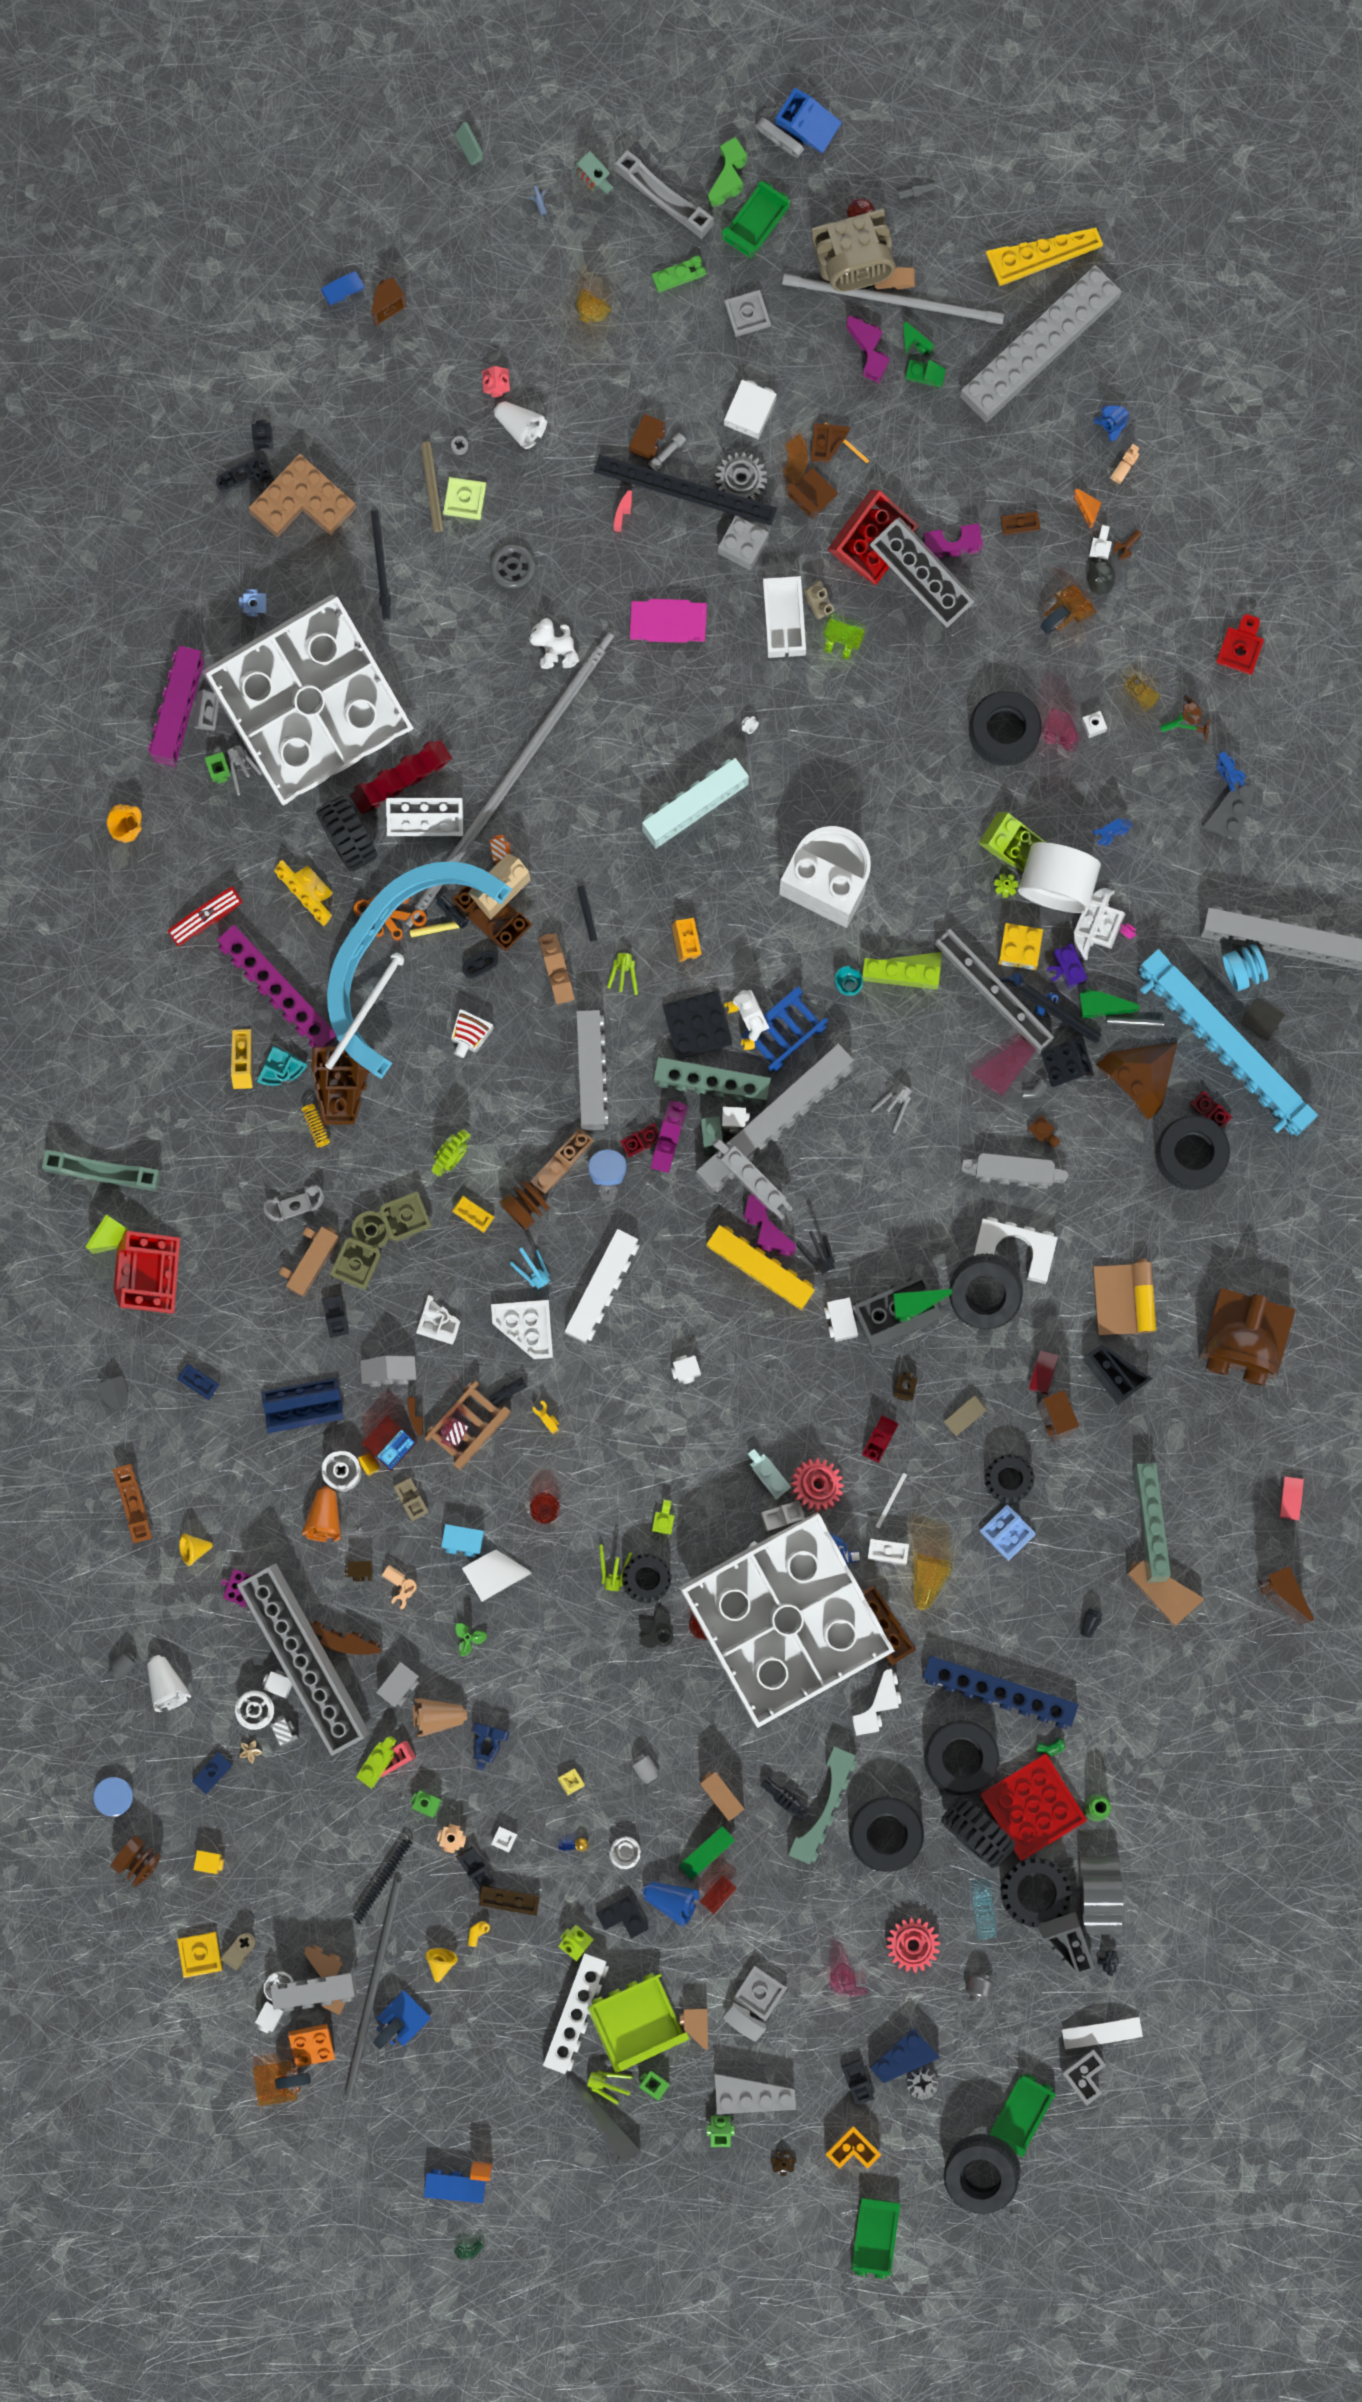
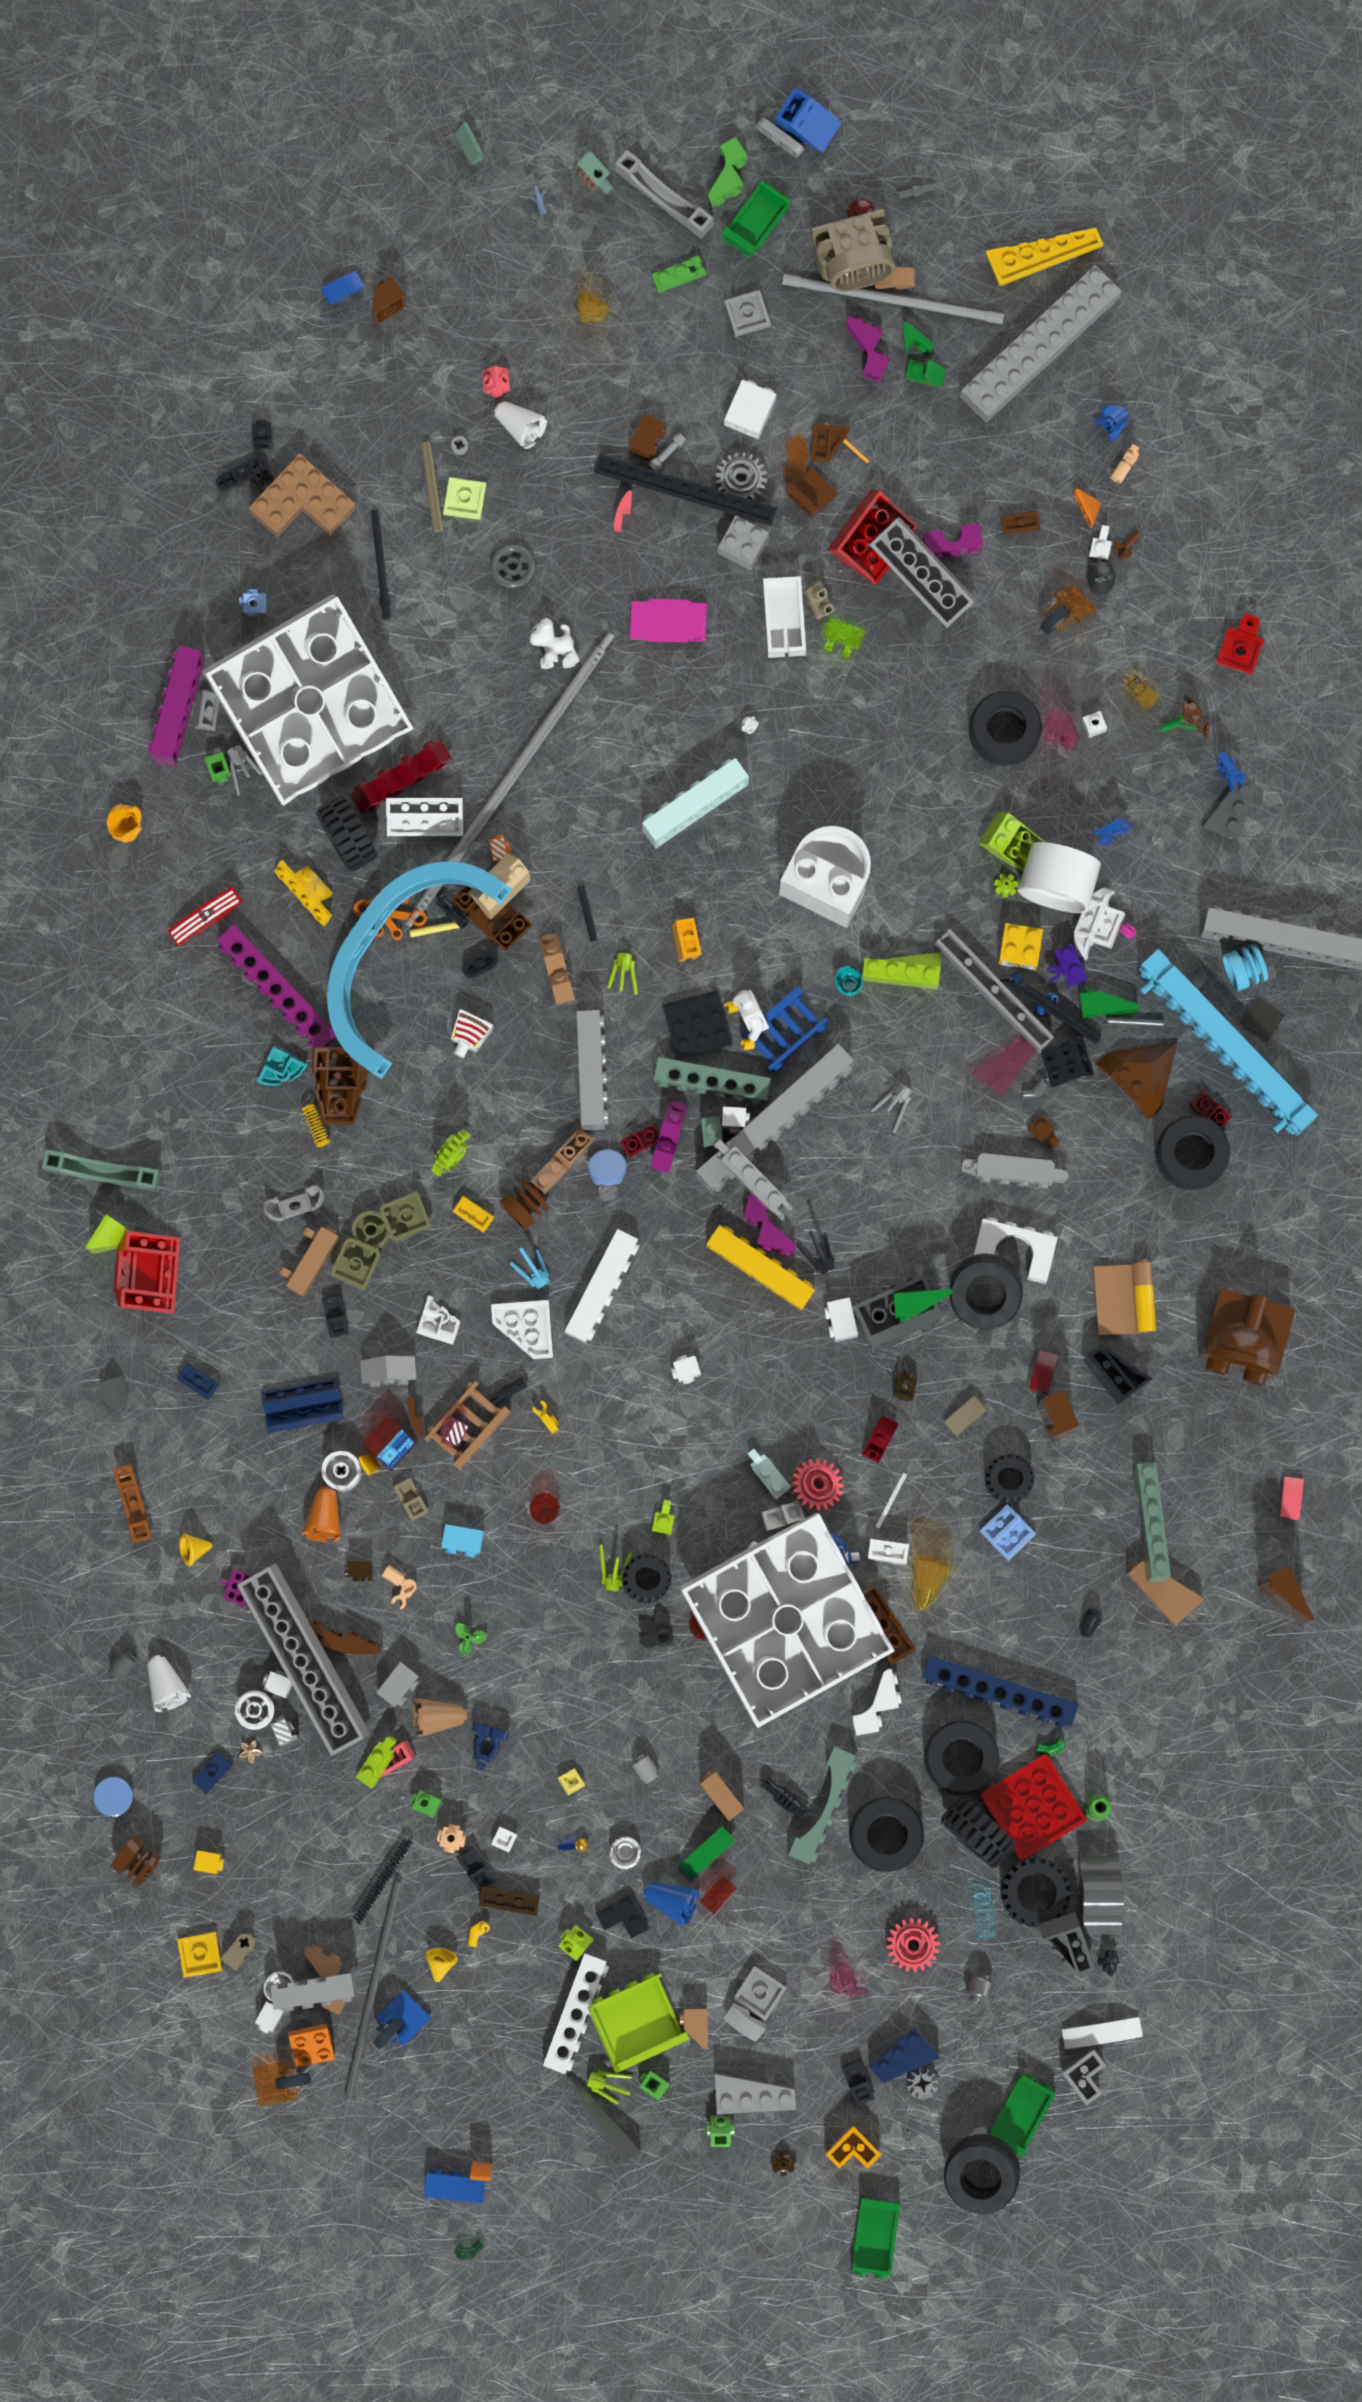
yellow slope [231,1029,253,1089] -> none
white bar [325,953,404,1069] -> none
white slope [462,1550,531,1602] -> none

